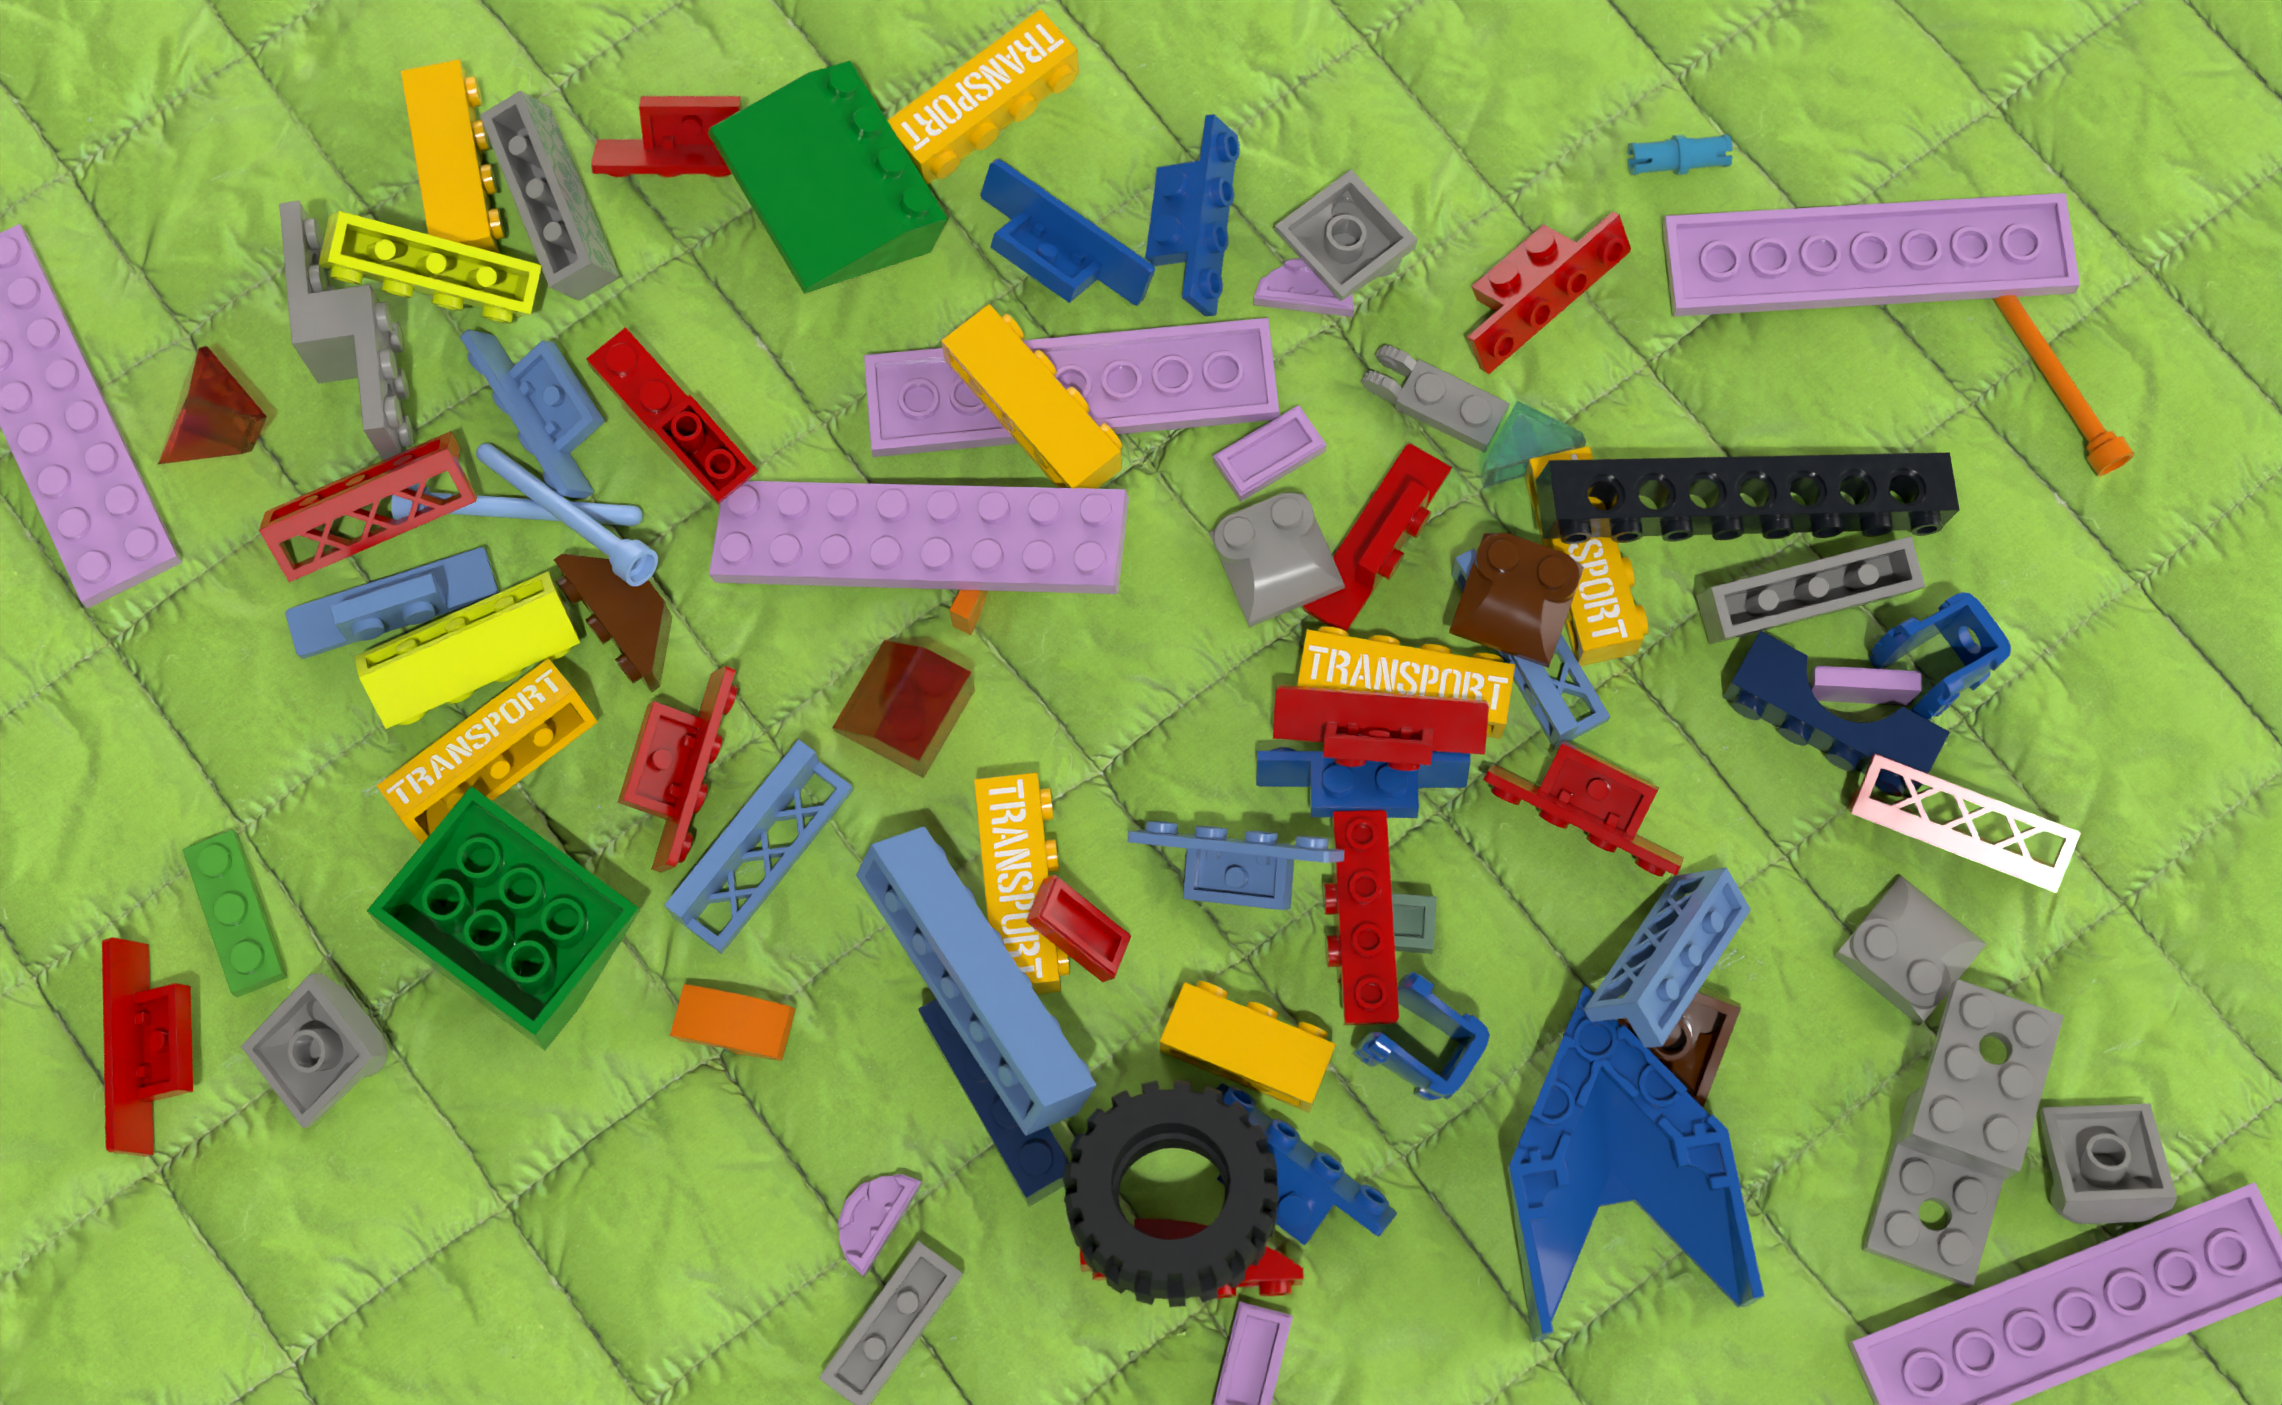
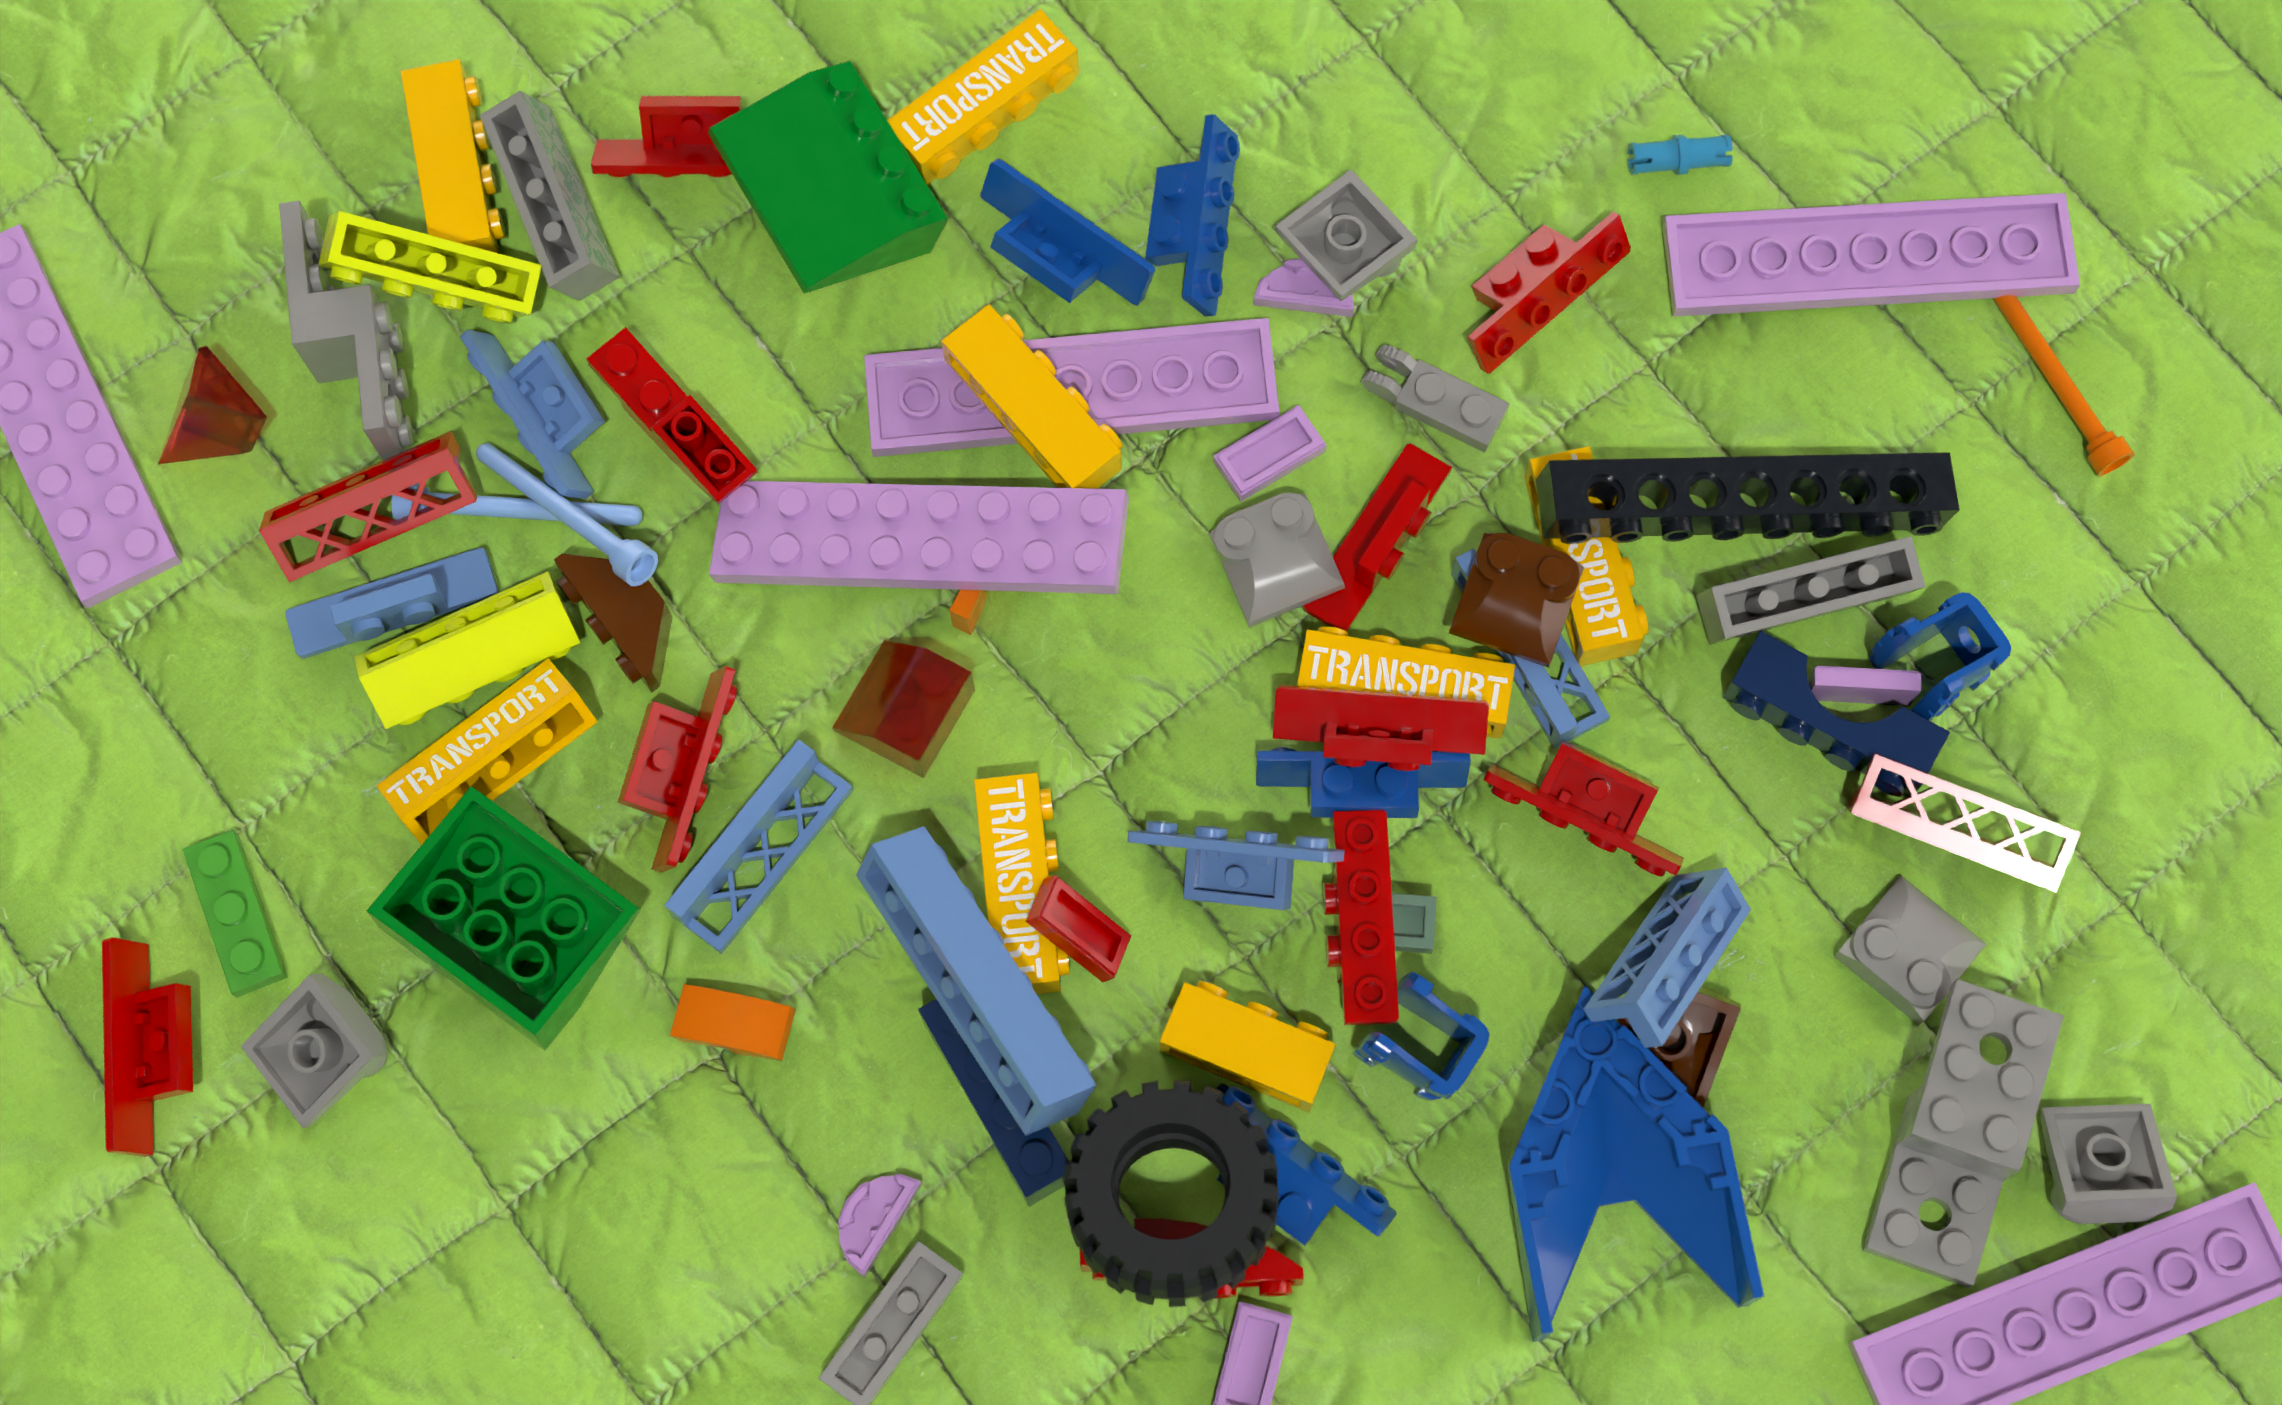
clear light blue slope [1480,401,1586,488] -> none

